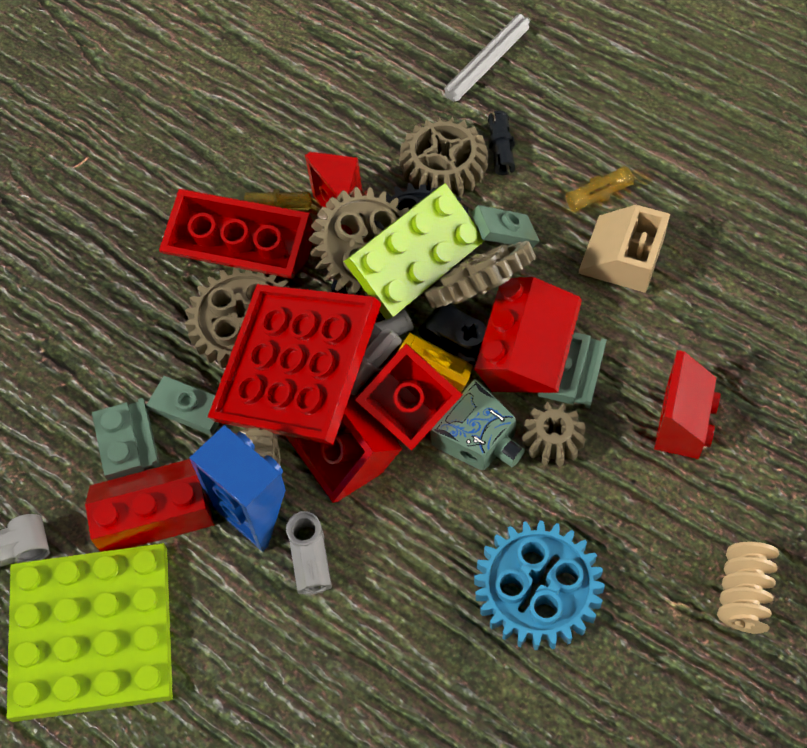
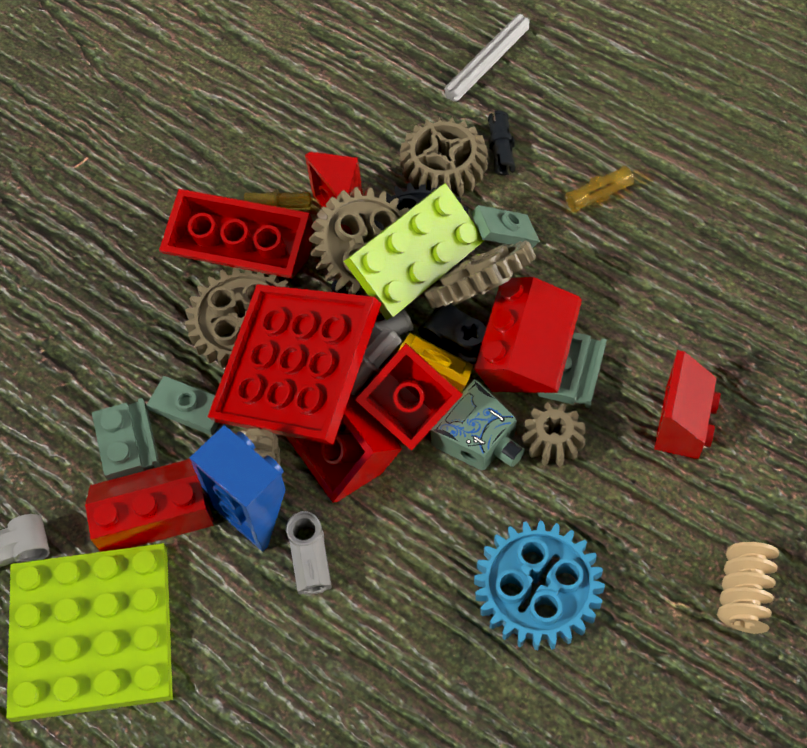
tan slope [578,205,670,293] -> none

